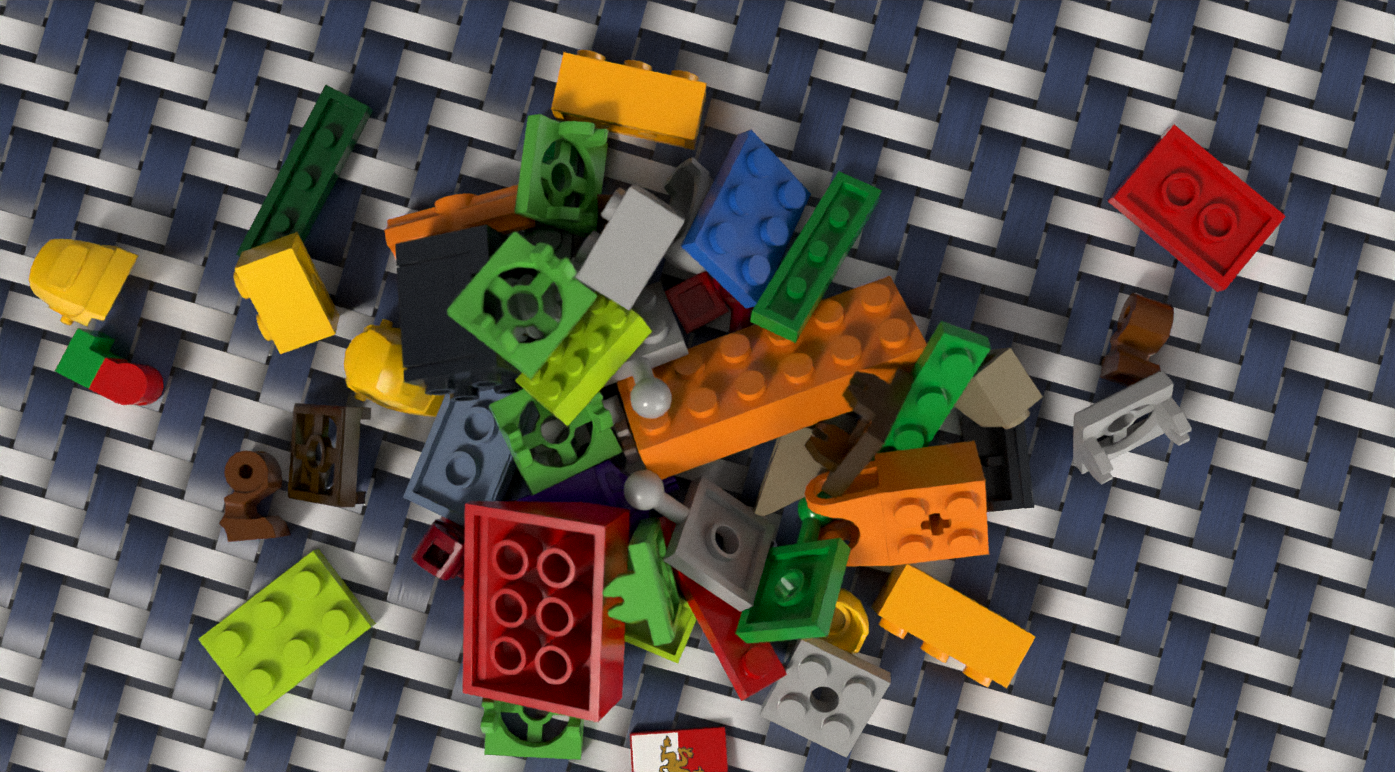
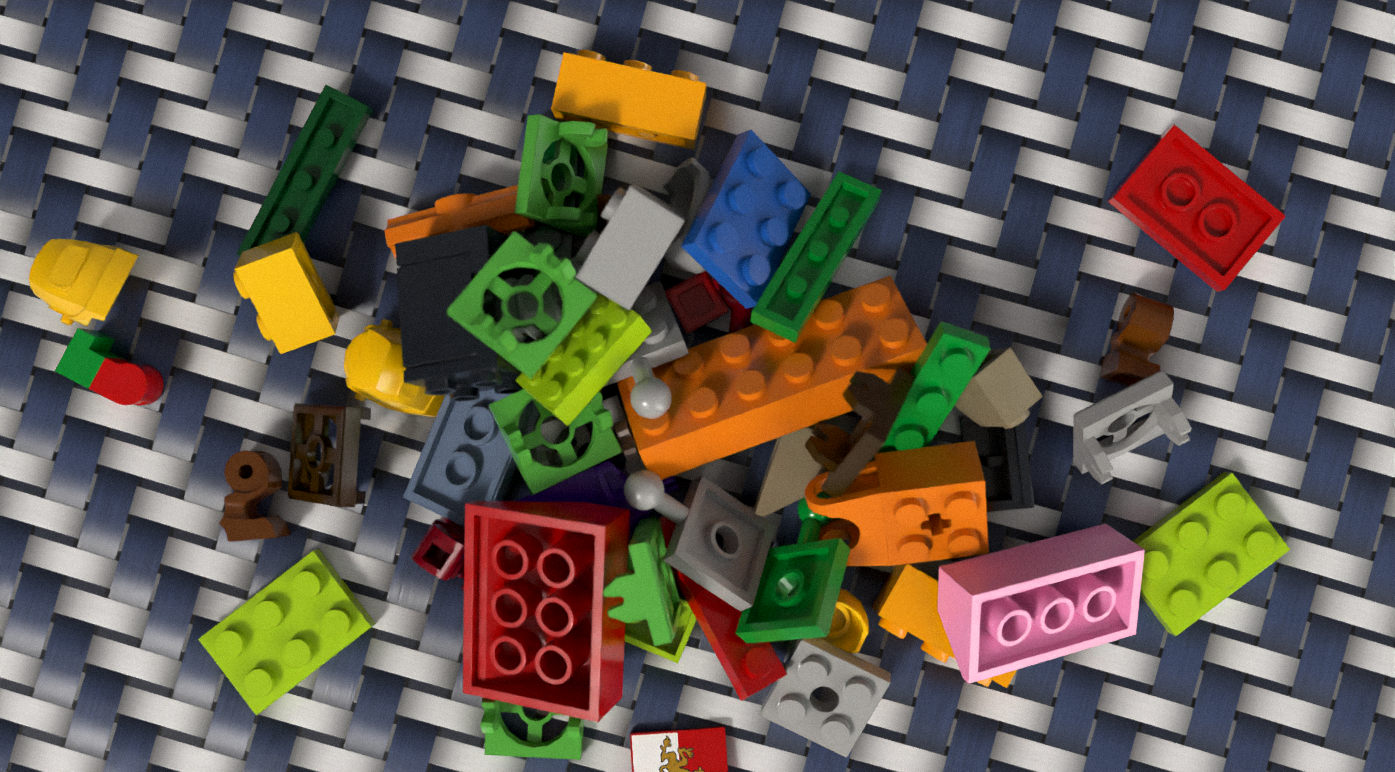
none -> bright pink slope [938,524,1145,684]
none -> lime plate [1133,472,1290,636]

